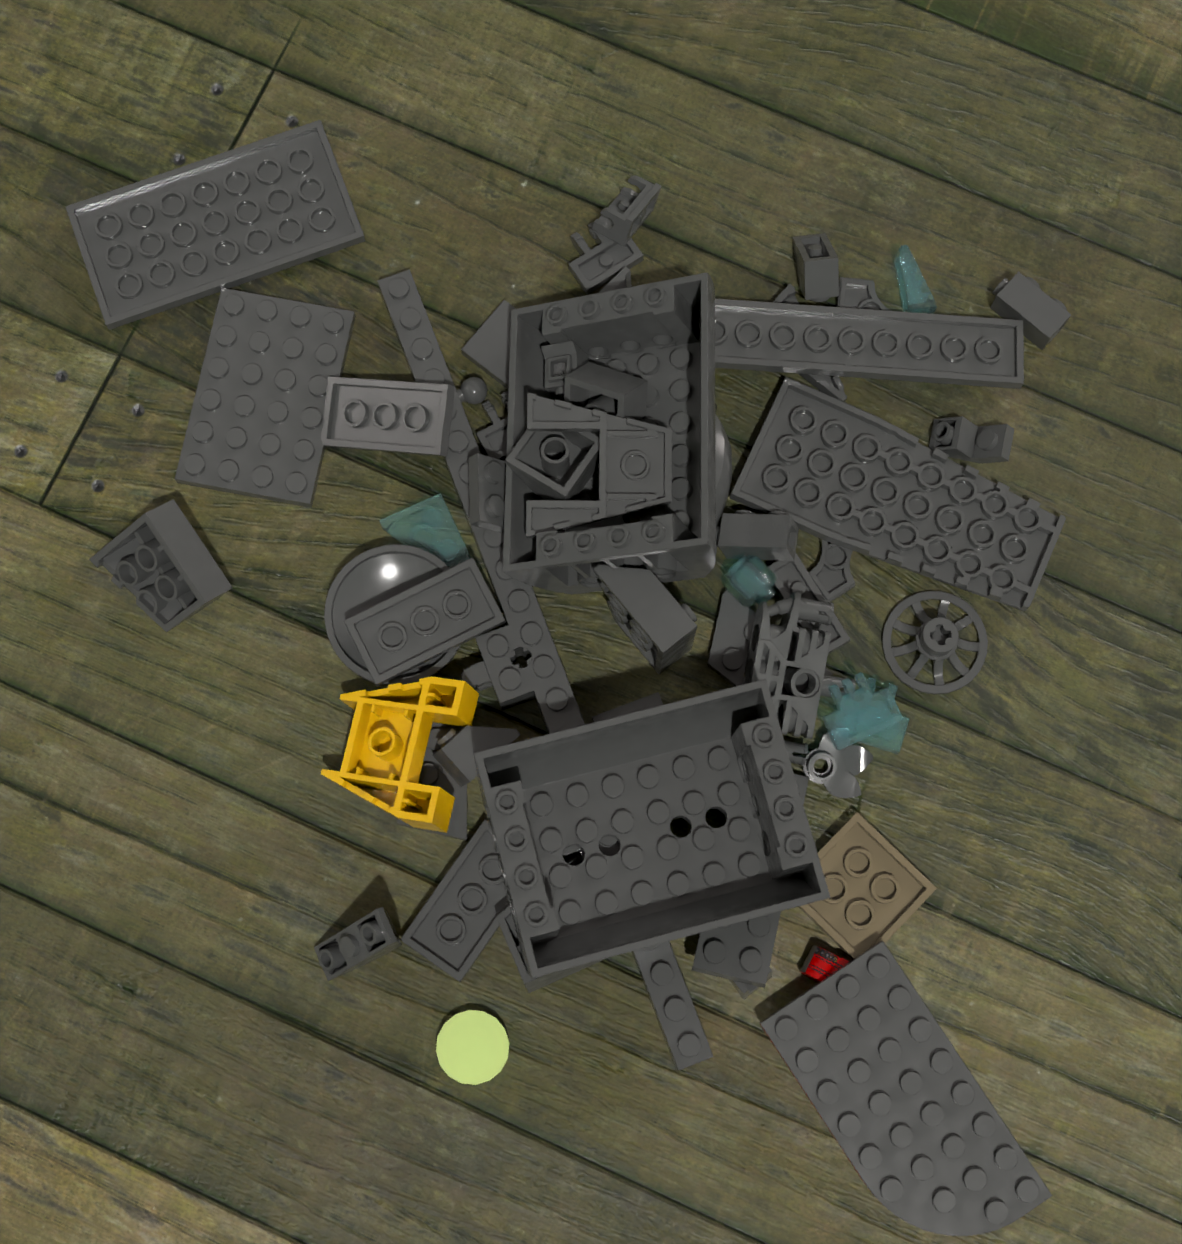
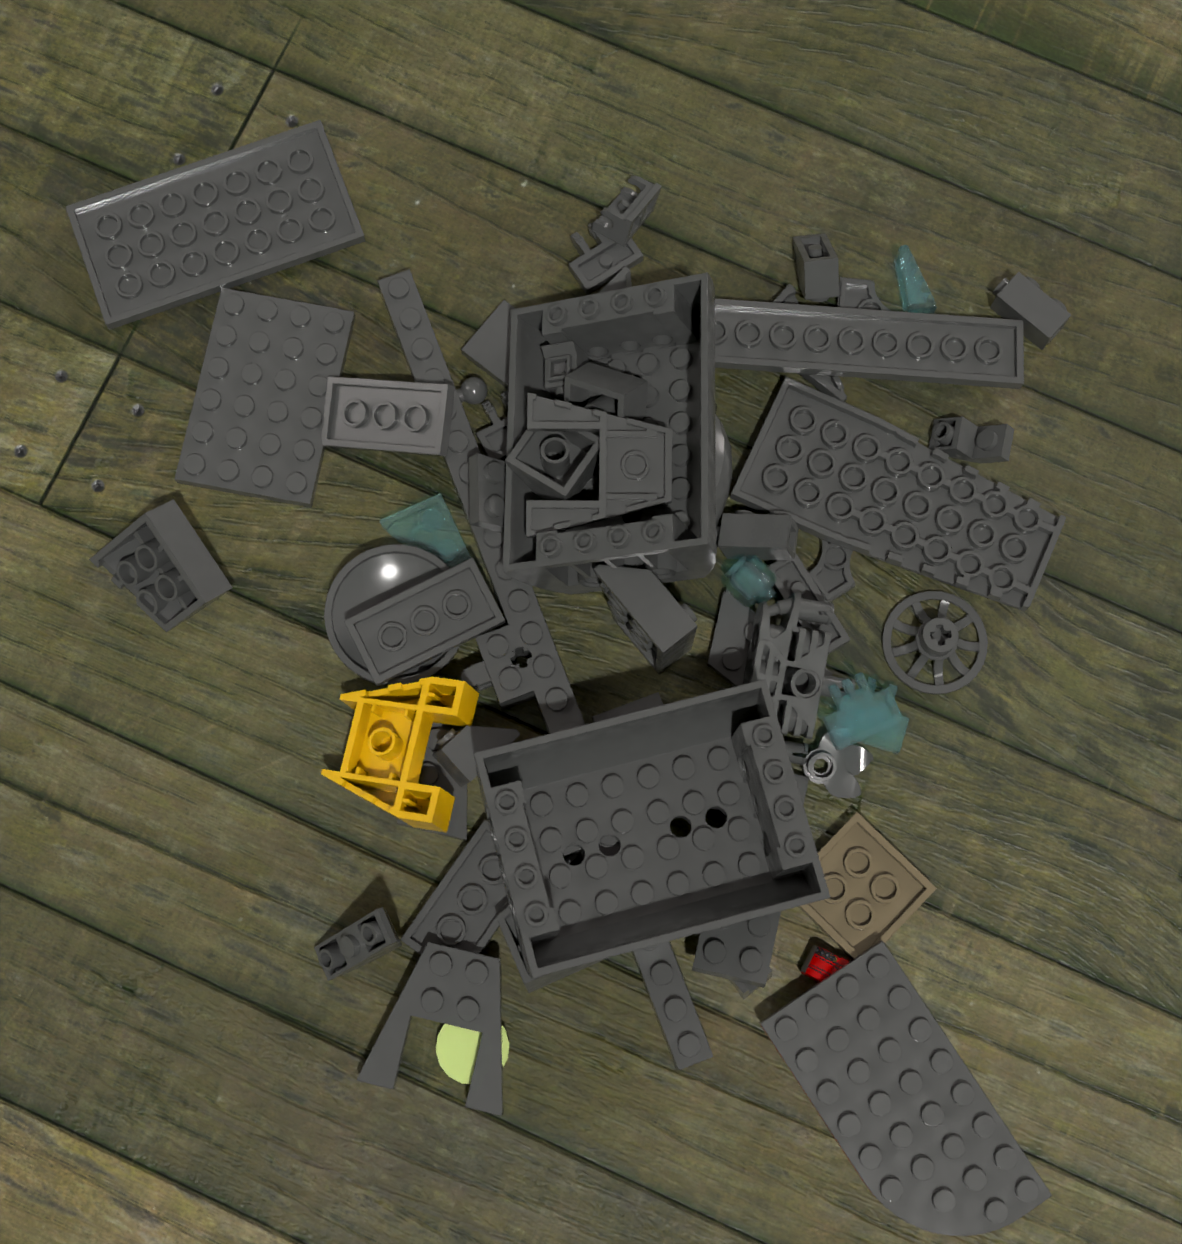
none -> dark grey wing [357,942,504,1116]

